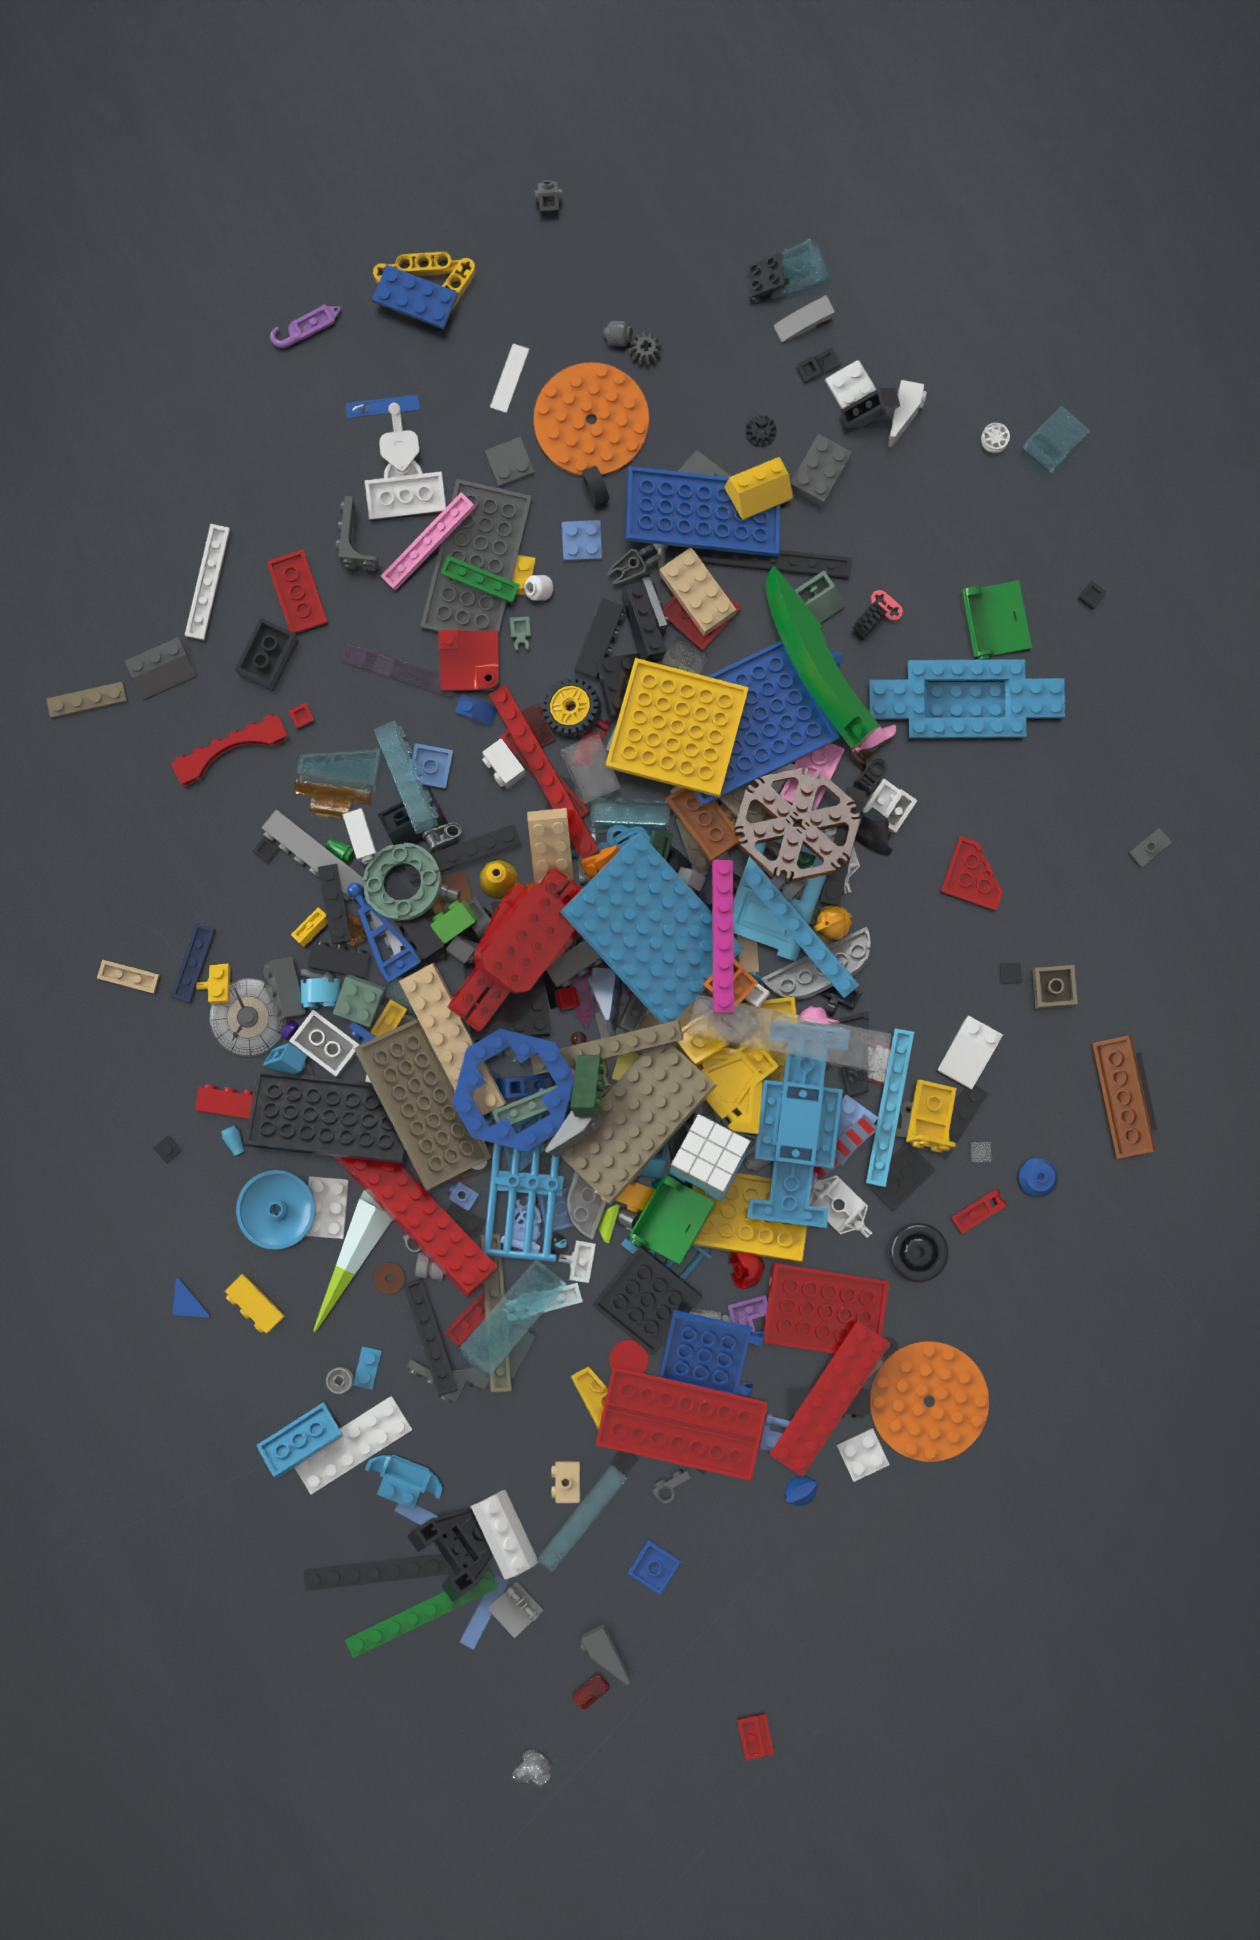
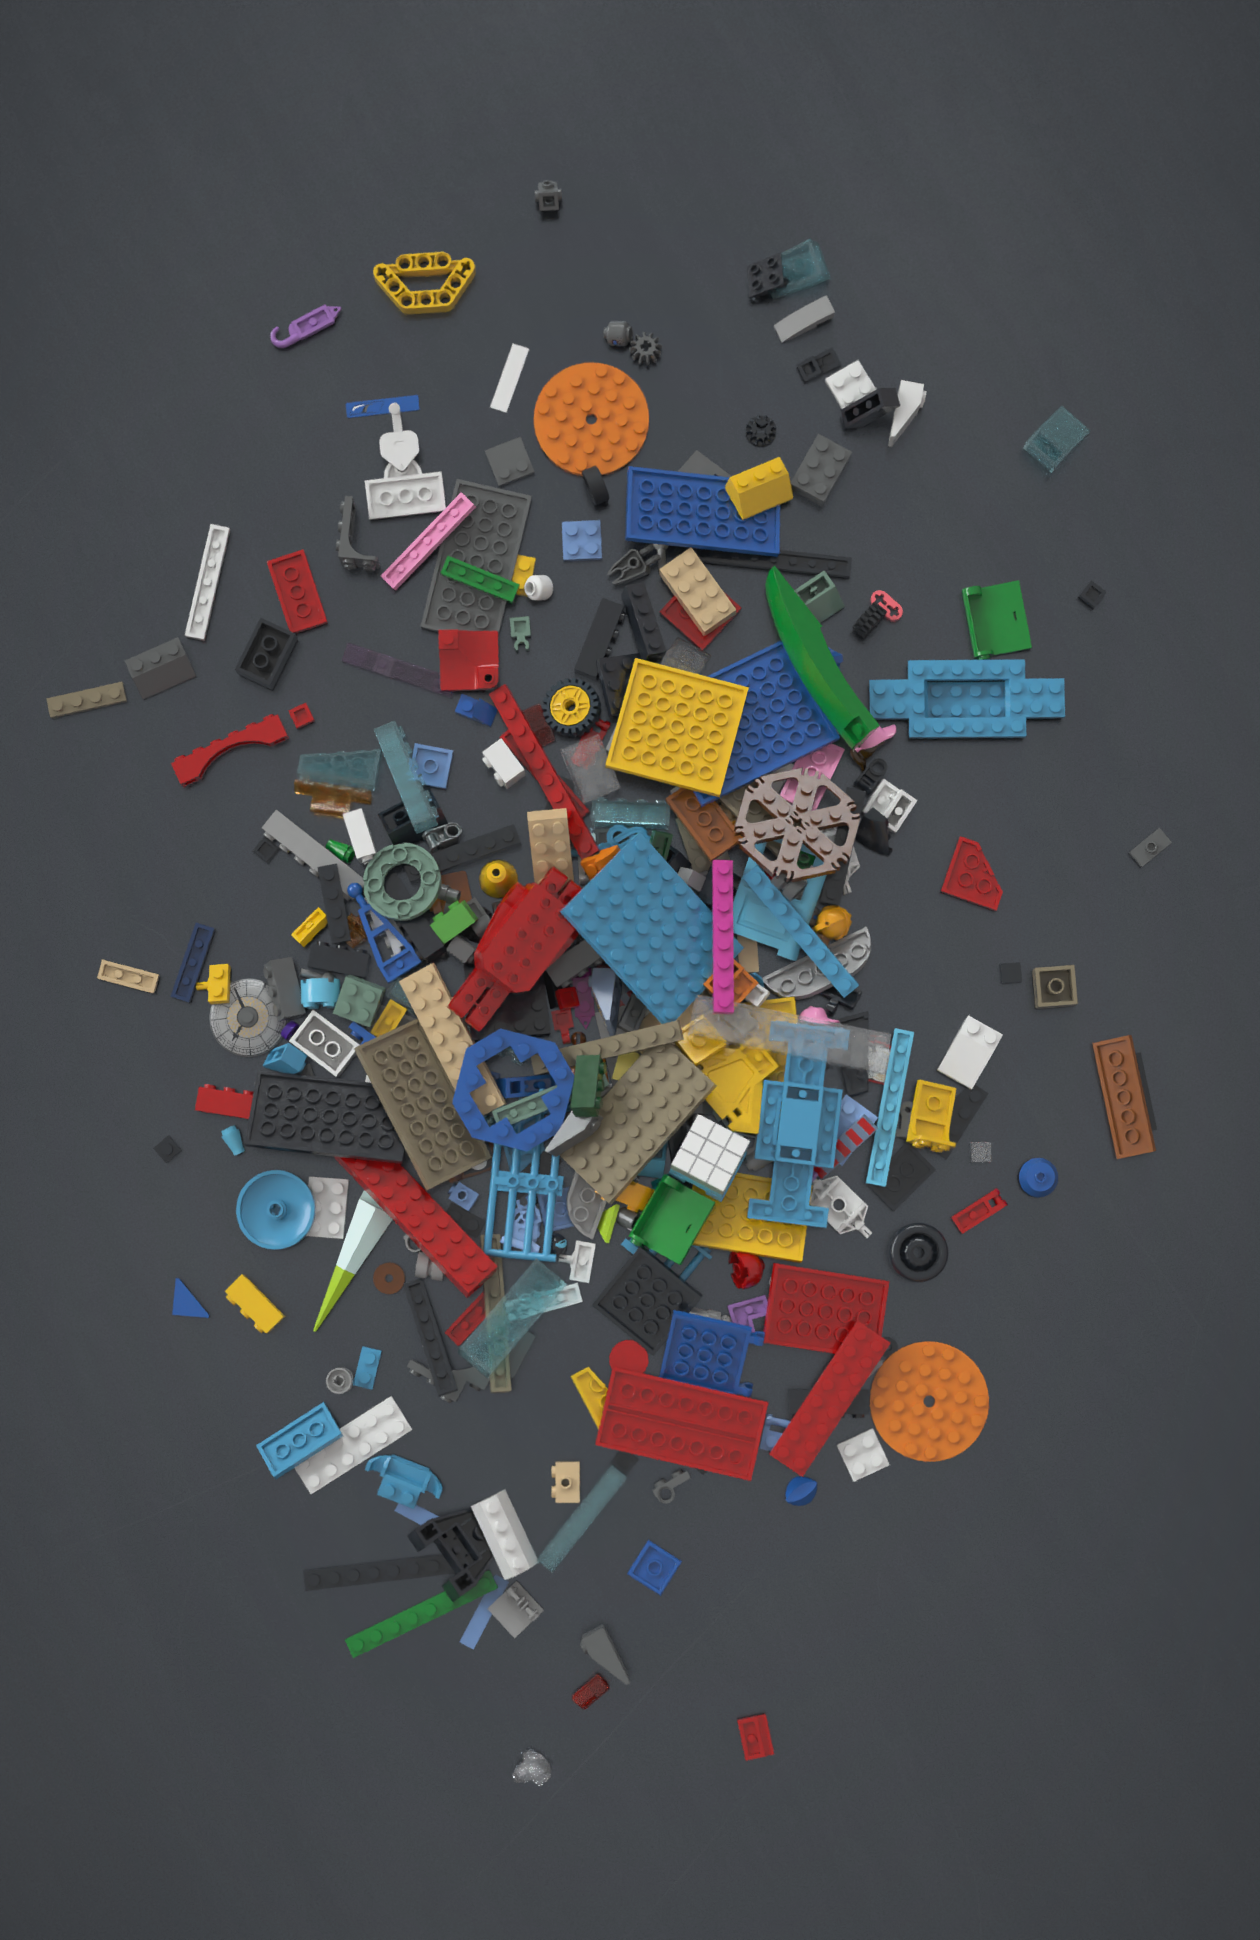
blue plate [372,265,458,329] -> none
plate [642,576,669,636] -> none
white wheel [981,423,1010,453] -> none
none -> red plate [551,1008,574,1044]

